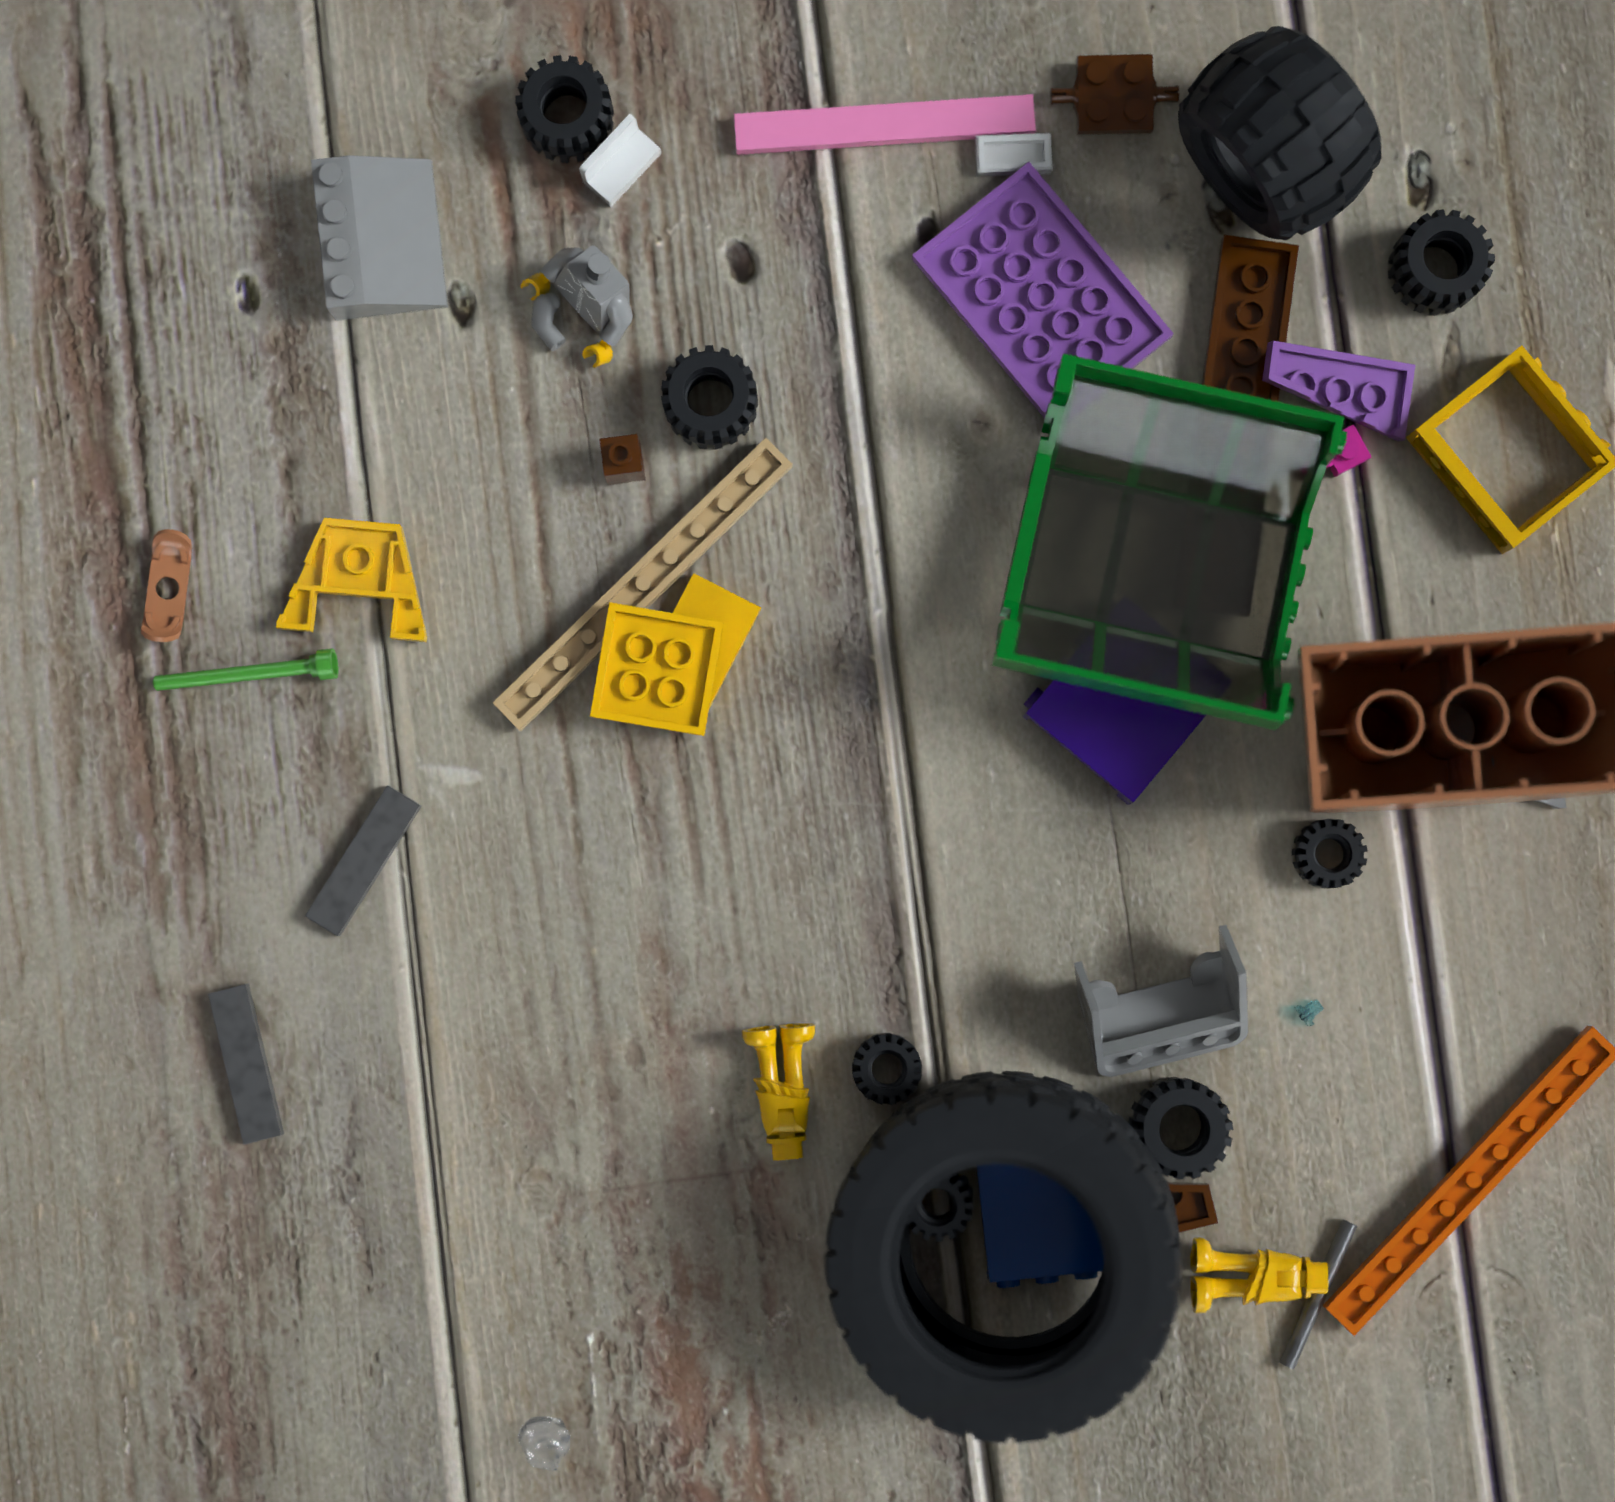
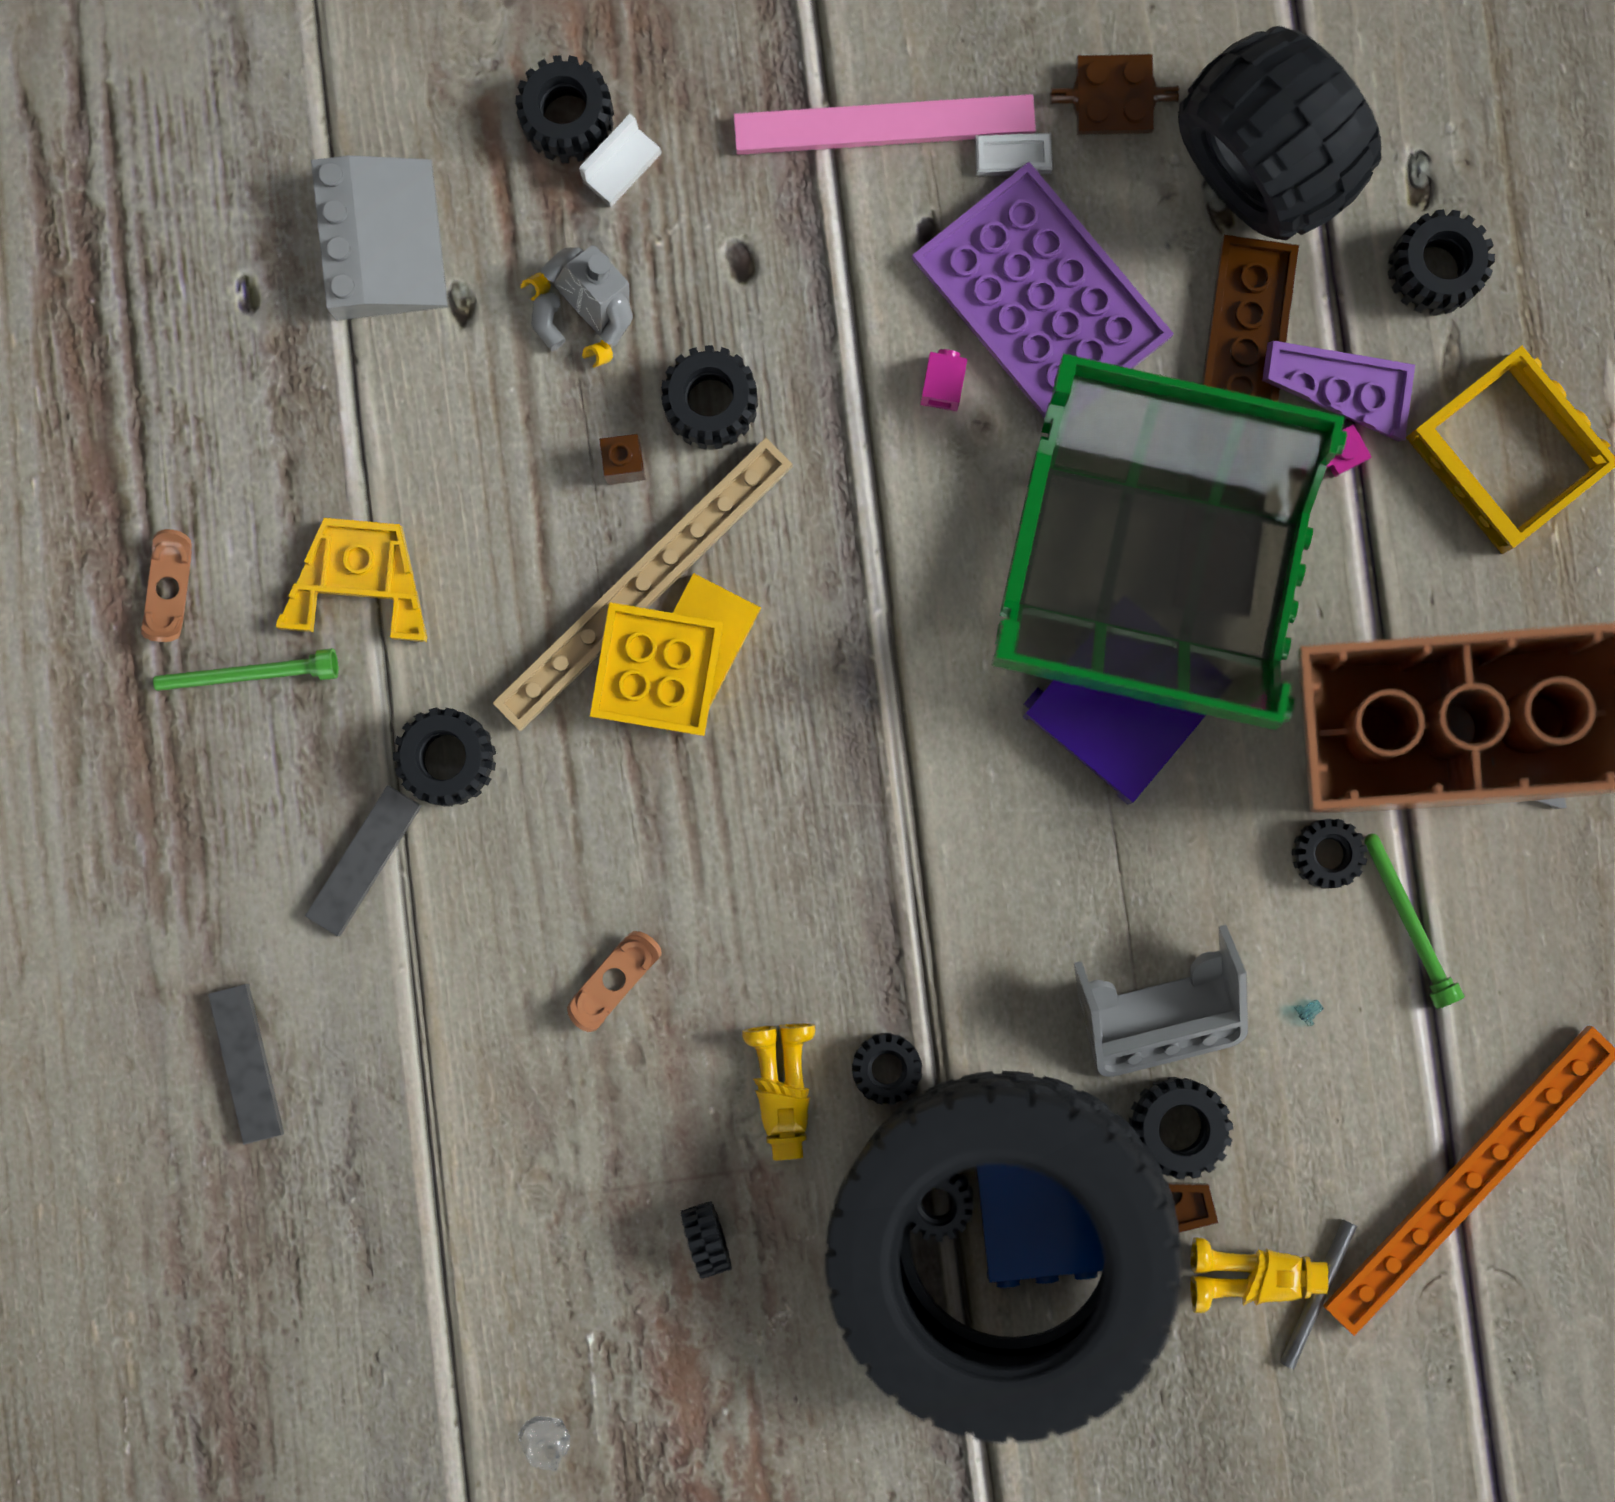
none -> black tyre [393,708,496,806]
none -> nougat piece [567,931,662,1032]
none -> black tyre [681,1201,732,1279]
none -> dark pink brick [920,349,968,412]
none -> bright green piece [1364,833,1465,1009]

